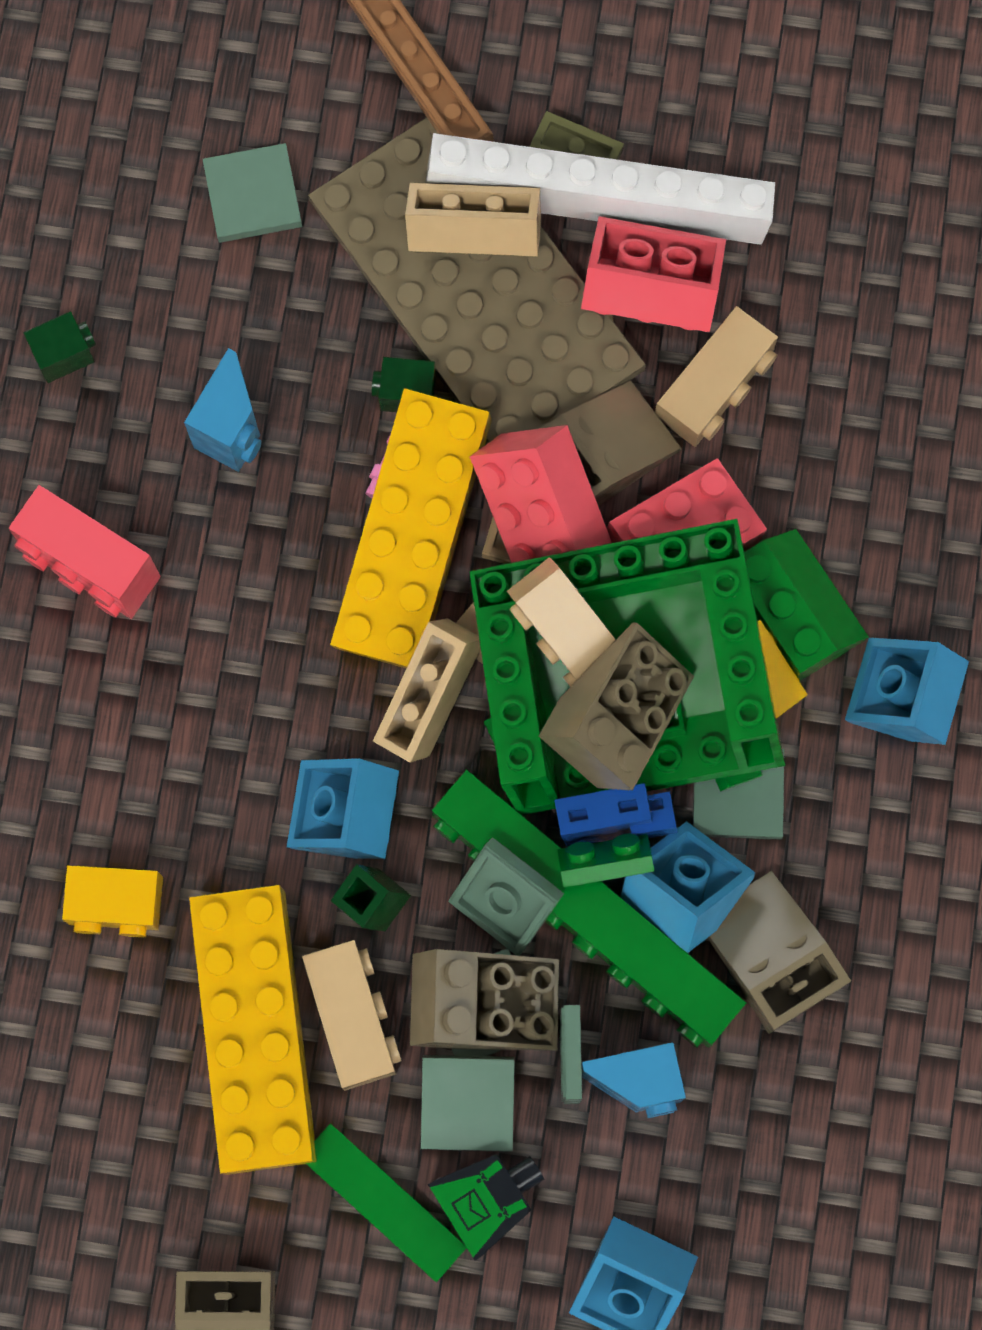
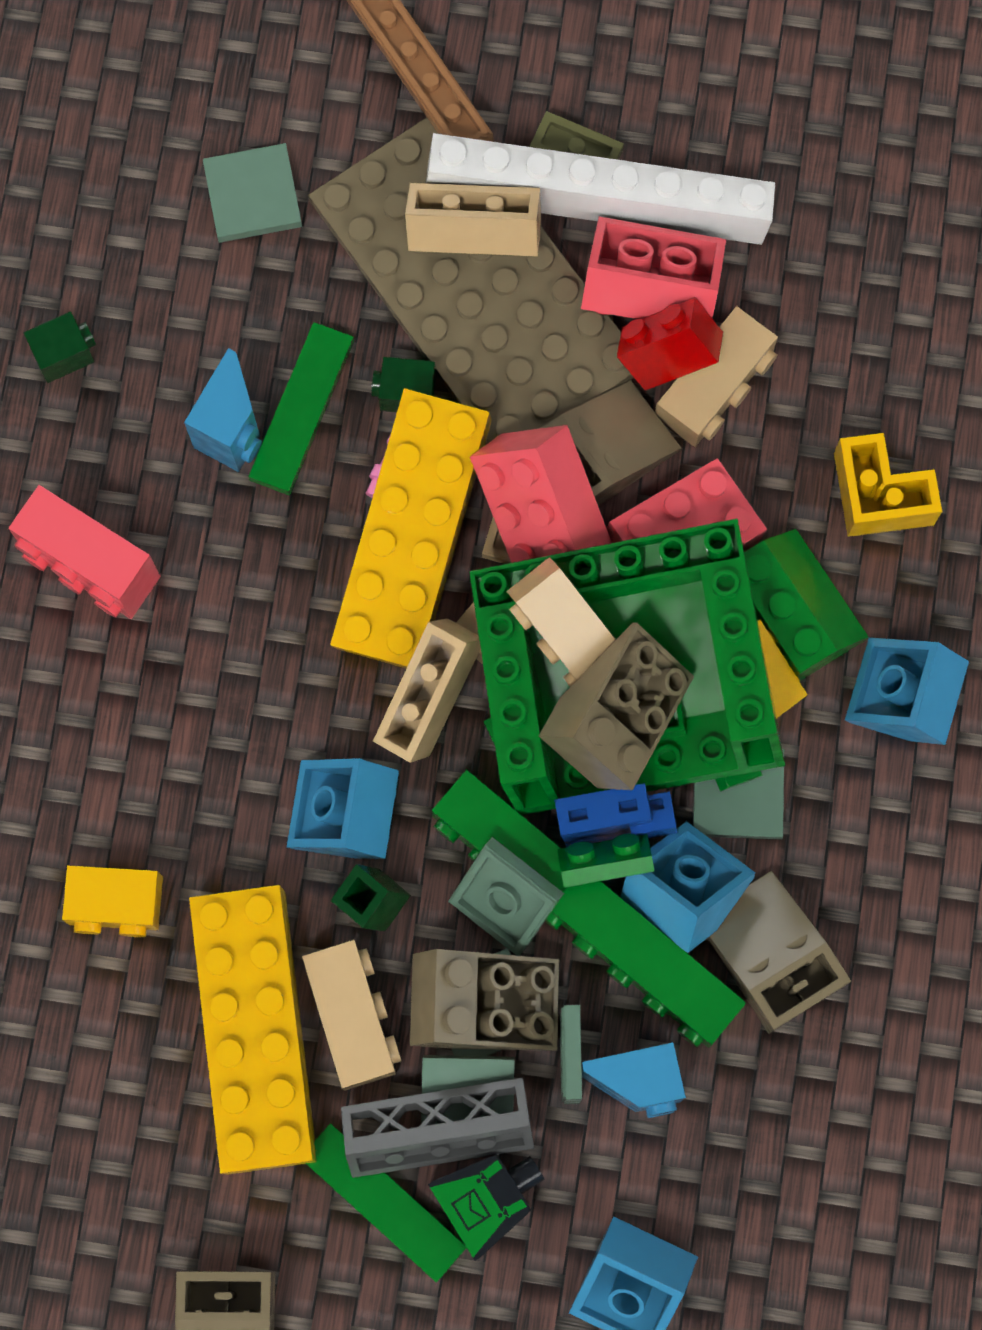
none -> green tile [248,322,354,496]
none -> dark grey fence [341,1078,534,1178]
none -> red brick [617,298,723,391]
none -> yellow brick [834,433,942,537]

